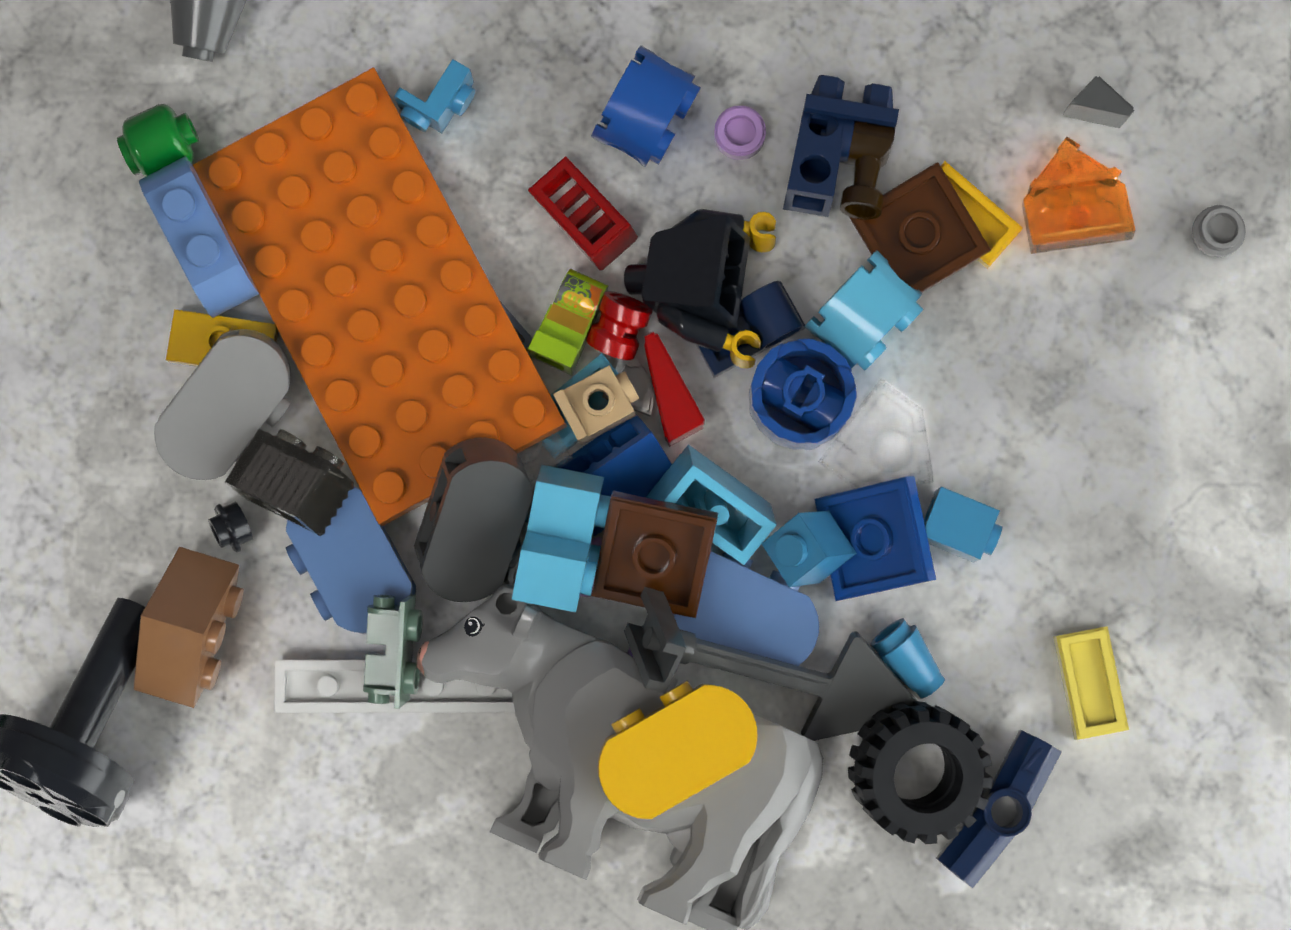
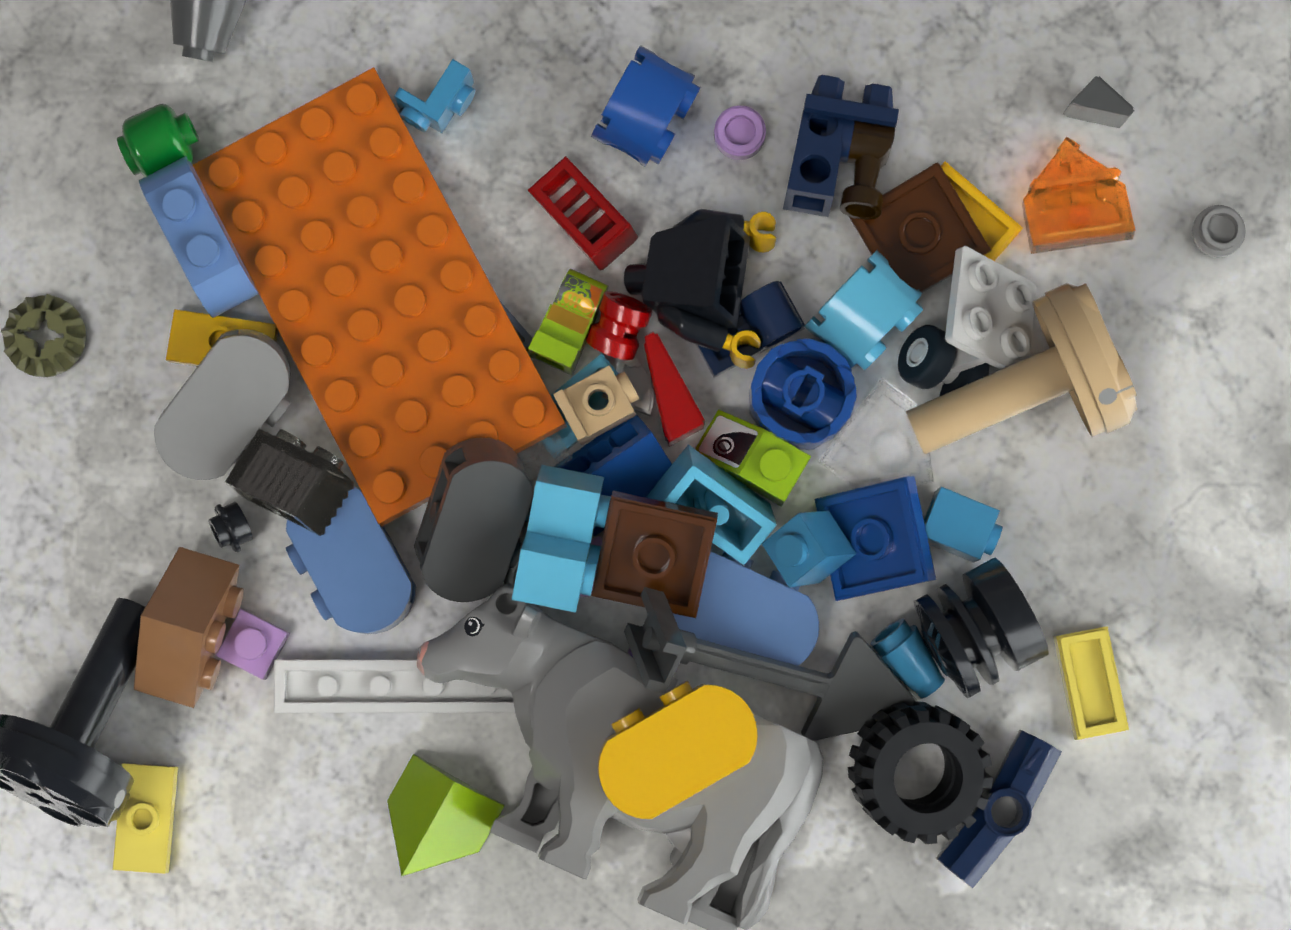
sand green hinge [363,594,423,709] -> none
none -> olive gear [1,294,86,377]
none -> light yellow plate [113,763,178,874]
none -> lavender plate [216,609,290,680]
none -> lime slope [387,754,505,877]
none -> lime slope [695,409,811,507]
none -> white plate [898,246,1037,396]
none -> tan piece [906,283,1137,455]
none -> black wheel [914,557,1049,698]

